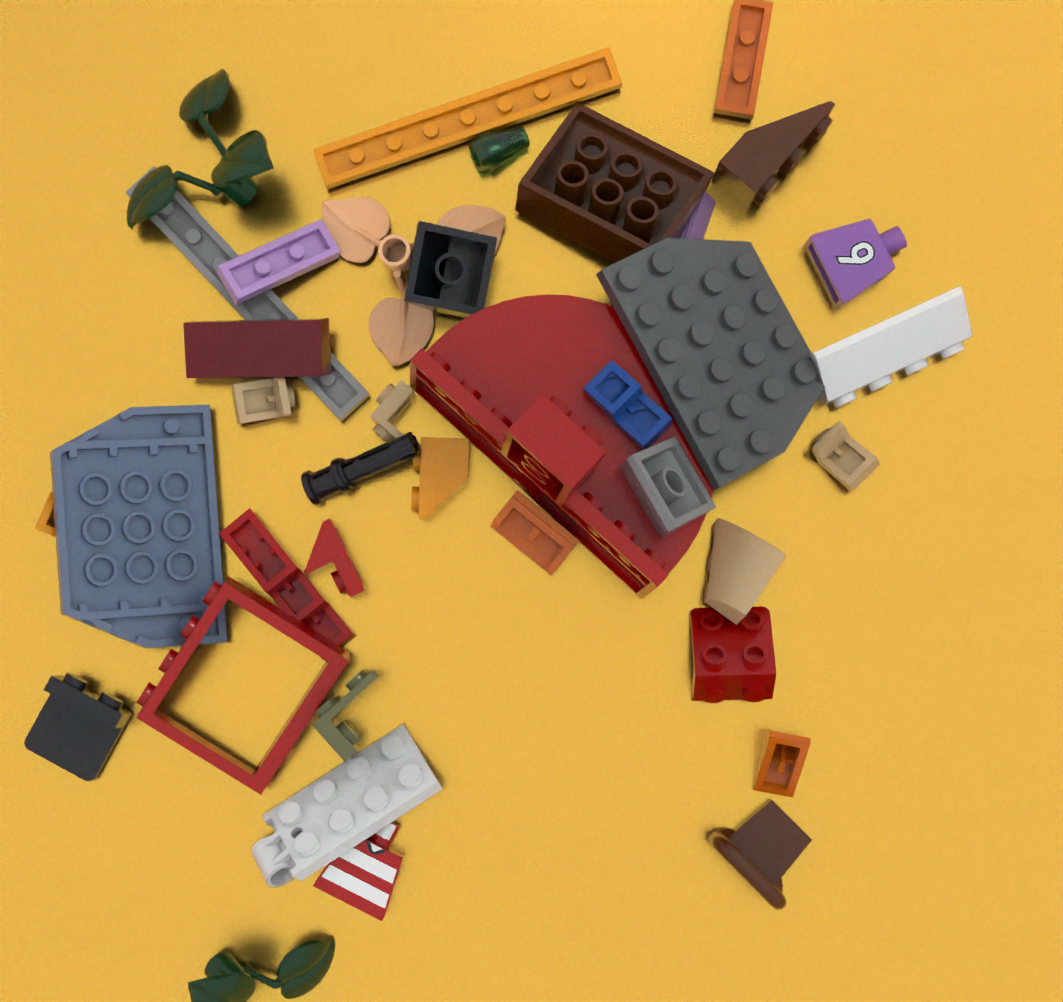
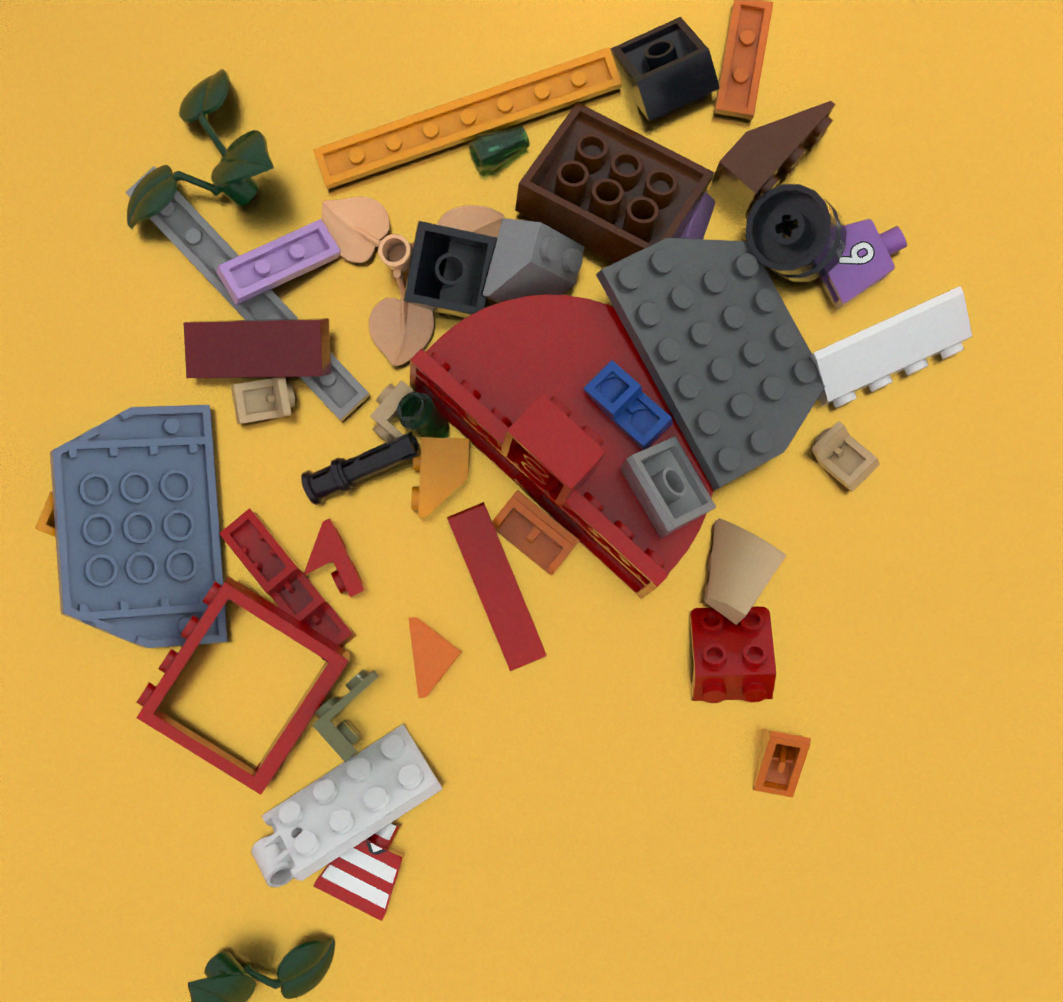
black bracket [24,672,132,781] -> none
reddish brown piece [708,799,812,910] -> none
none -> clear green cone [397,392,450,438]
none -> orange slope [408,617,462,698]
none -> red slope [447,502,547,671]
none -> light grey slope [483,218,585,303]
none -> black slope [611,17,720,121]
none -> black wheel [746,184,847,282]

